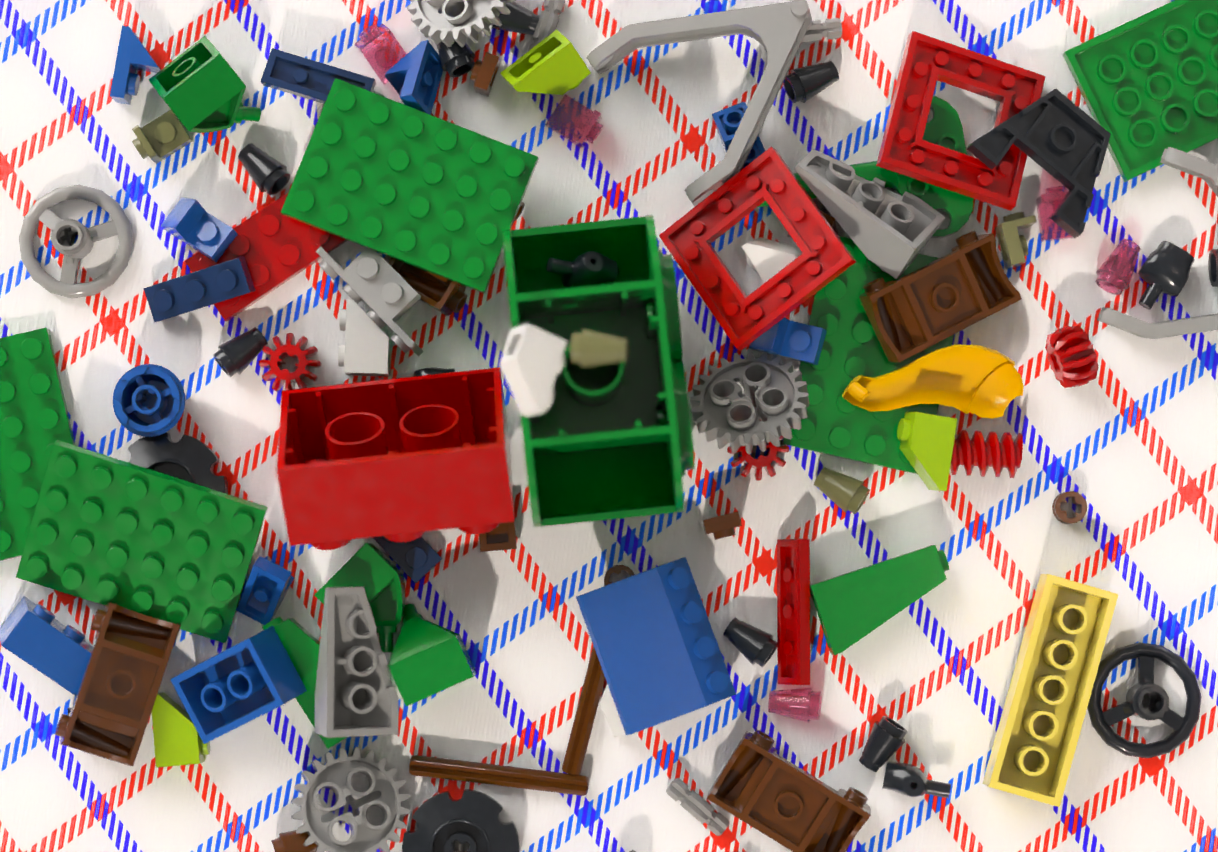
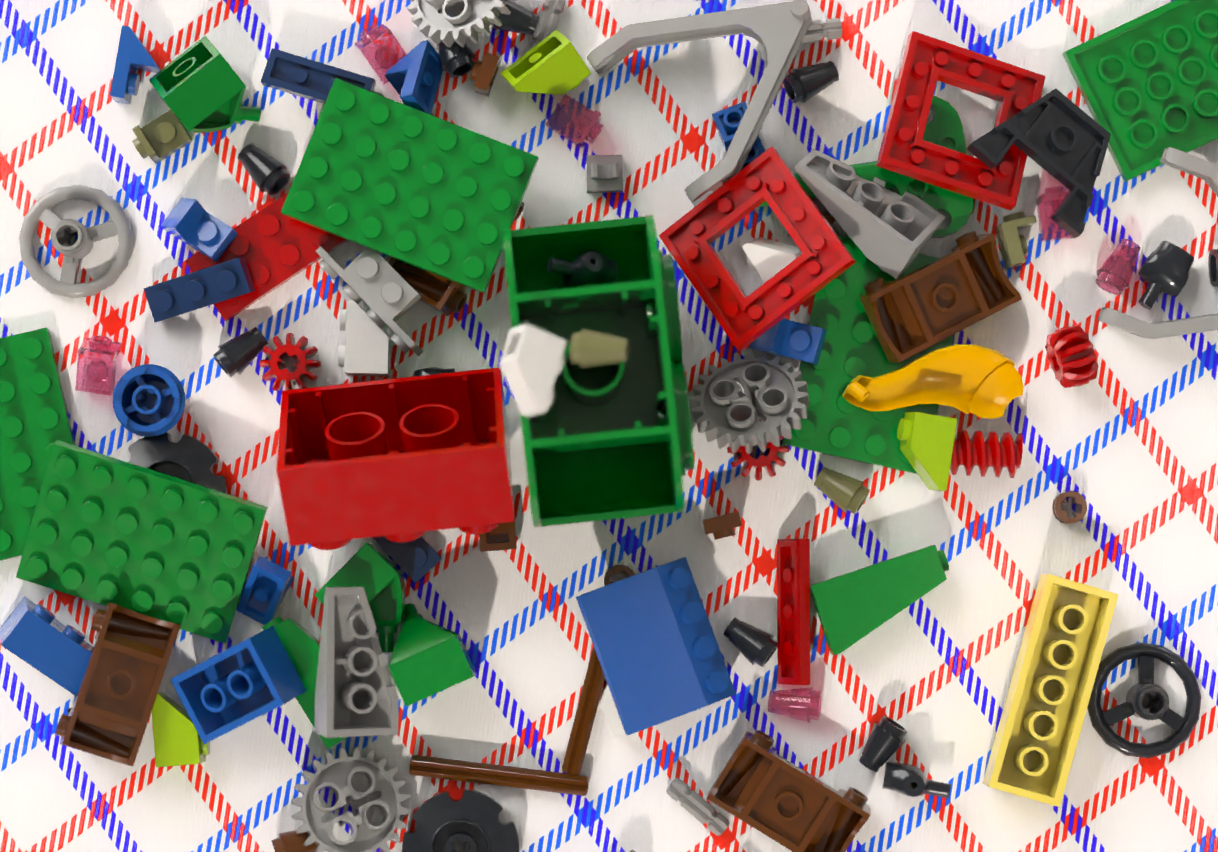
none -> clear pink bracket [75,336,121,396]
none -> light grey tile [586,155,623,193]

